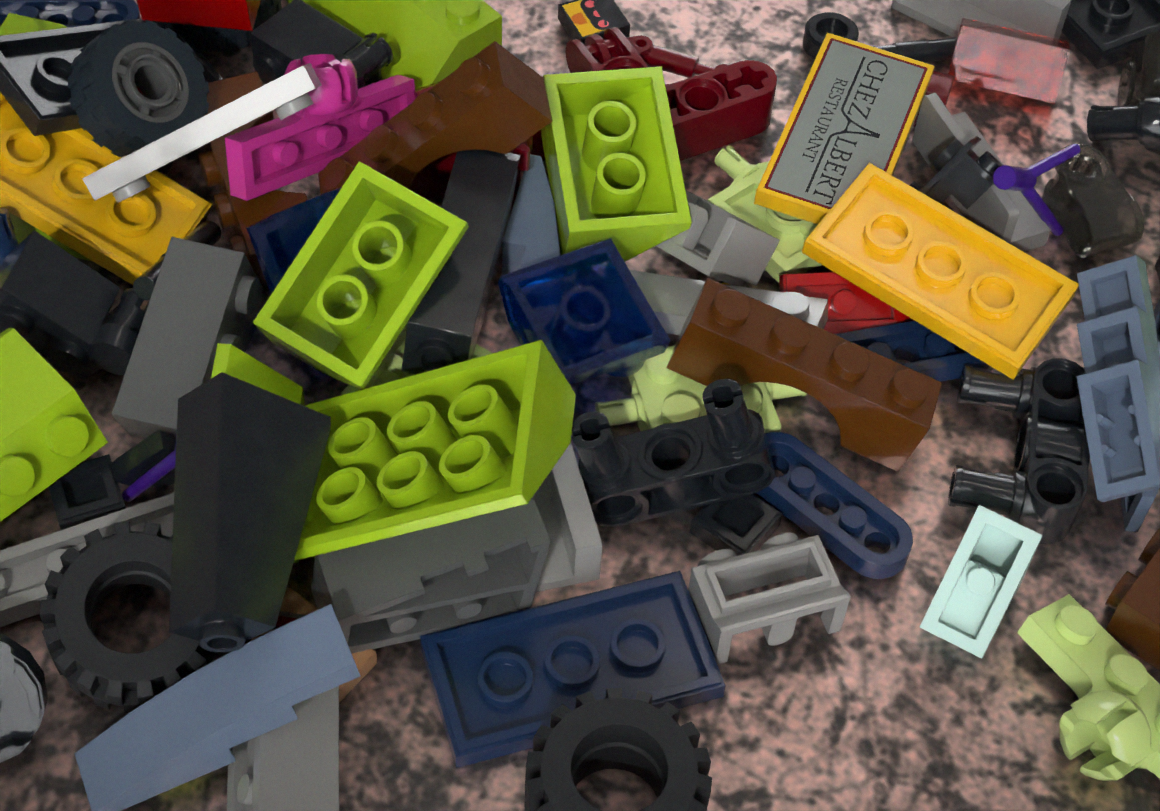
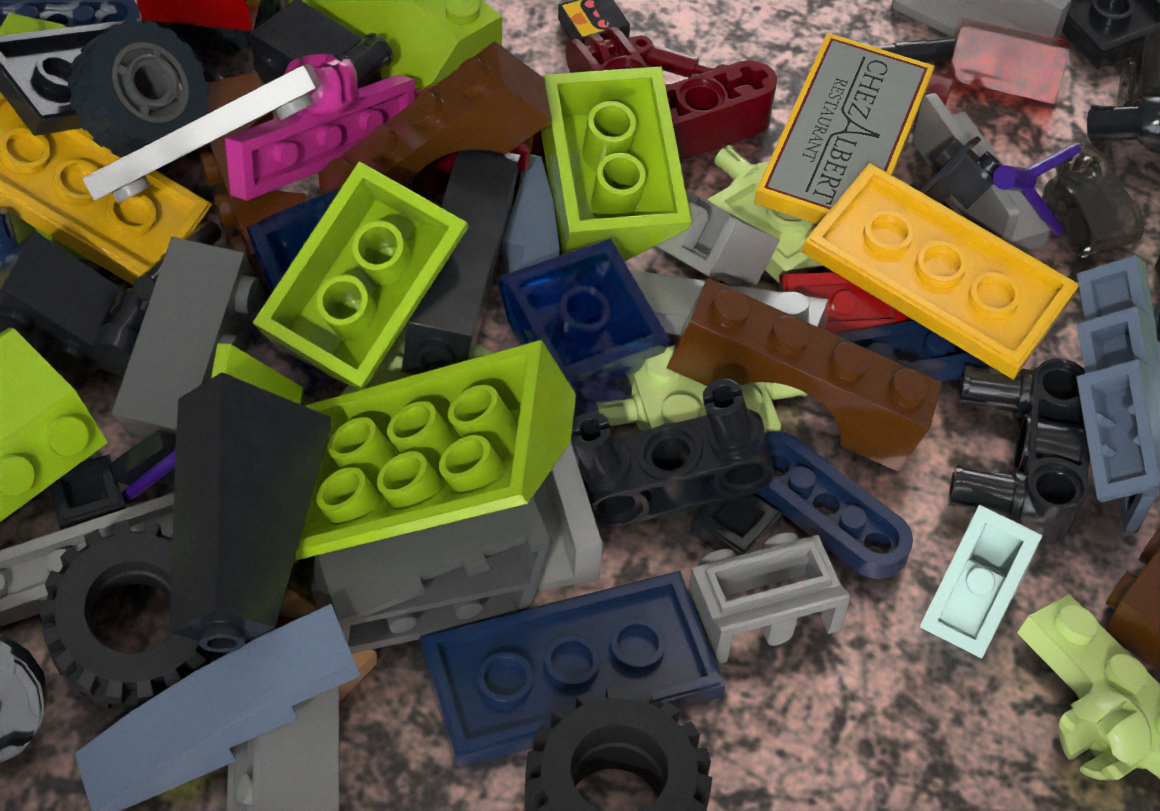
black tile [802,12,859,60] -> none

